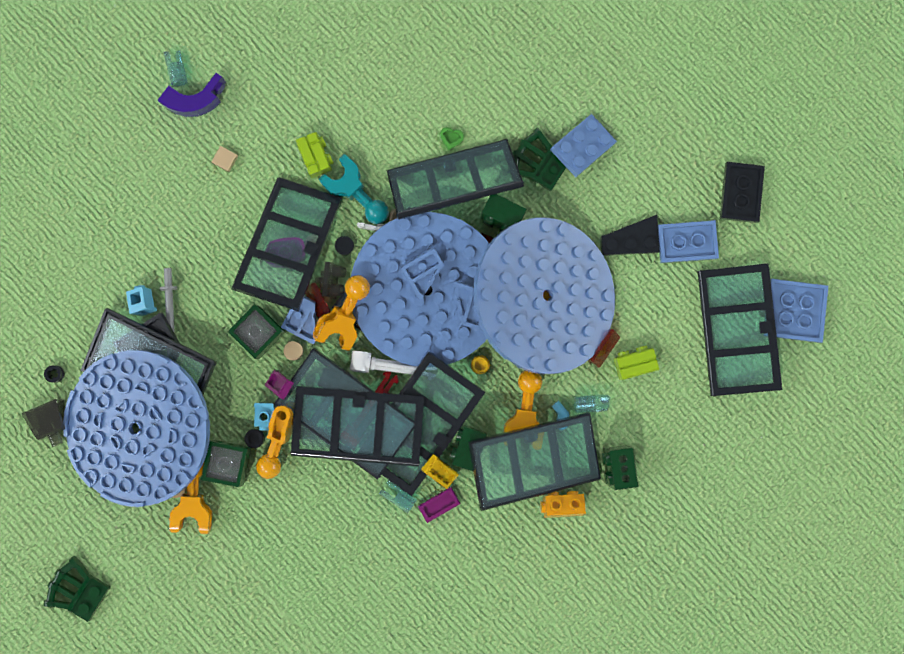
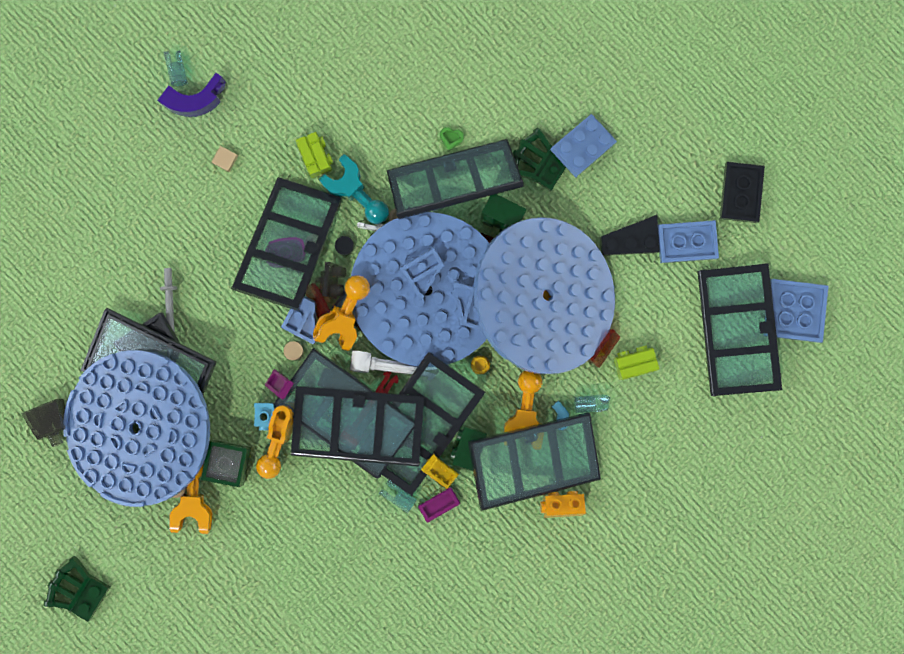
black bush [44,365,65,383] -> none
medium azure brick [126,285,157,316] -> none
piece [227,304,286,359] -> none
black tile [245,429,265,448] -> none
dark green piece [601,445,639,490] -> none

